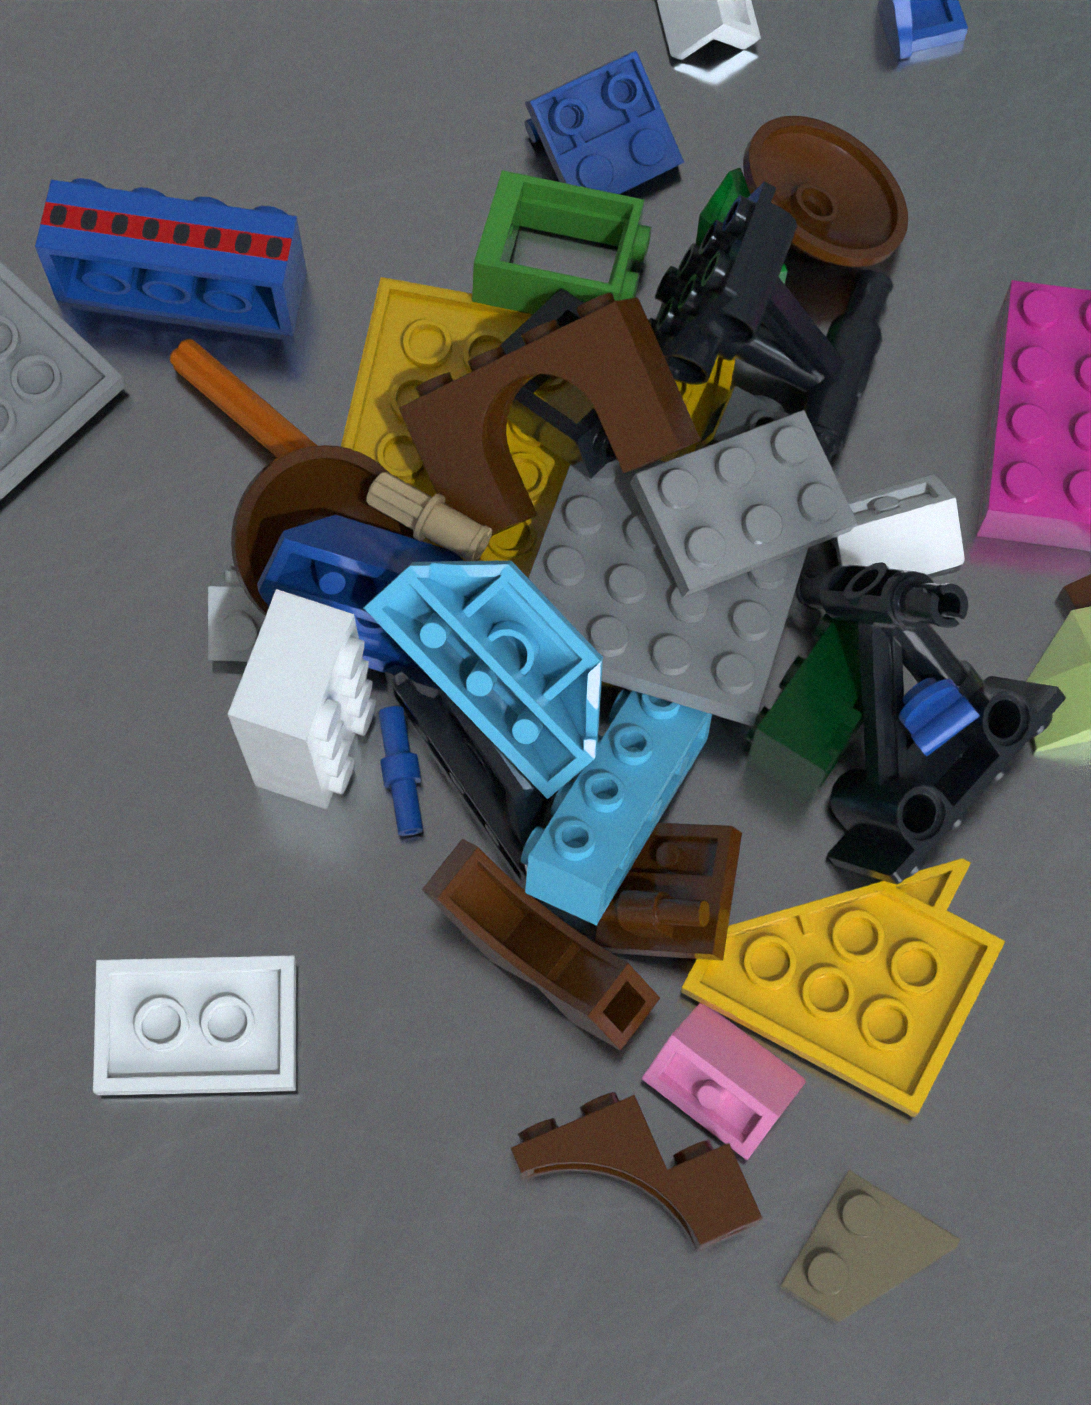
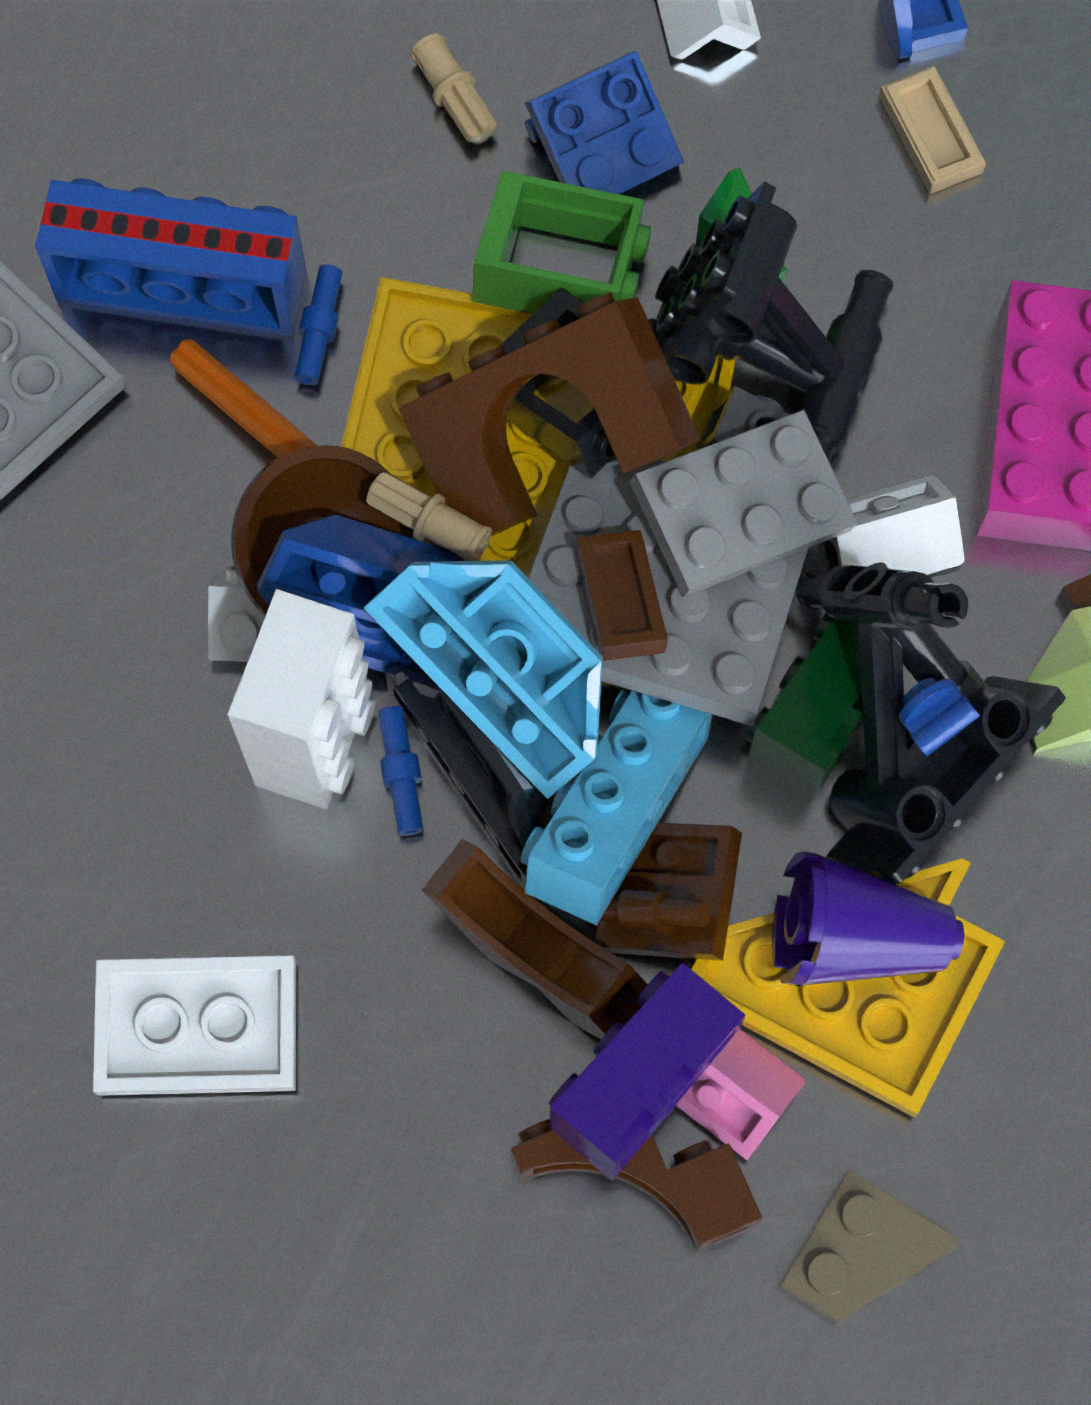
reddish brown dish [743,116,908,267] -> none
none -> blue bar [294,264,343,385]
none -> tan axle [410,33,497,145]
none -> dark purple wedge [549,963,746,1181]
none -> reddish brown tile [575,530,668,661]
none -> dark purple cone [772,851,964,986]
none -> tan tile [879,66,986,195]

